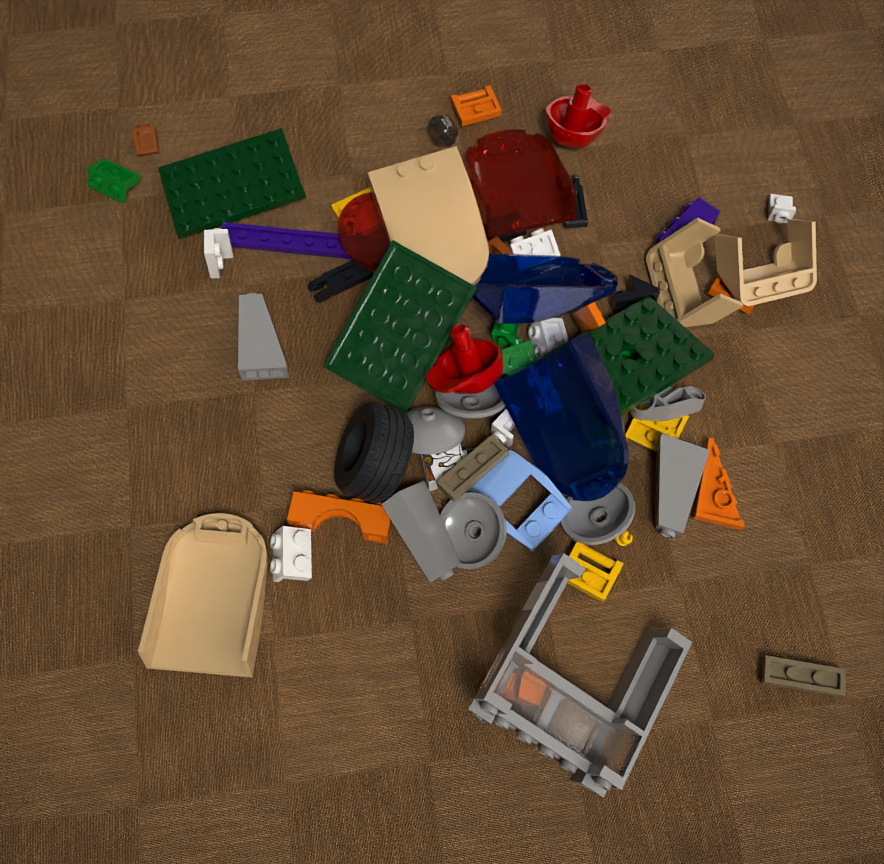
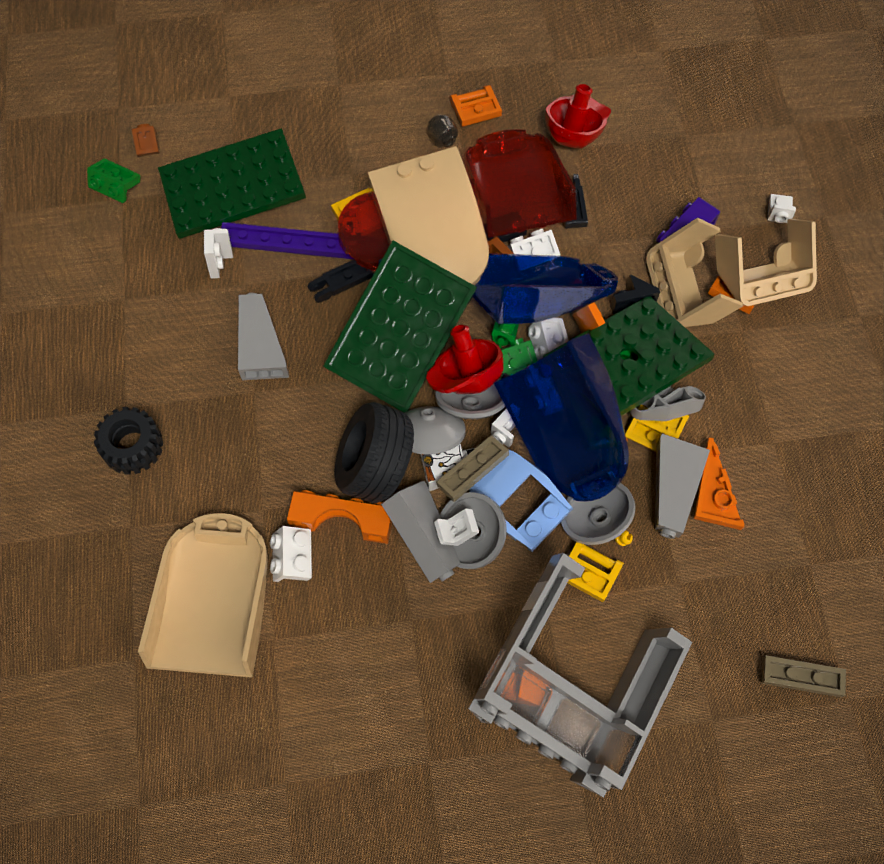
none -> black tyre [94,407,163,475]
none -> white bracket [434,509,479,546]

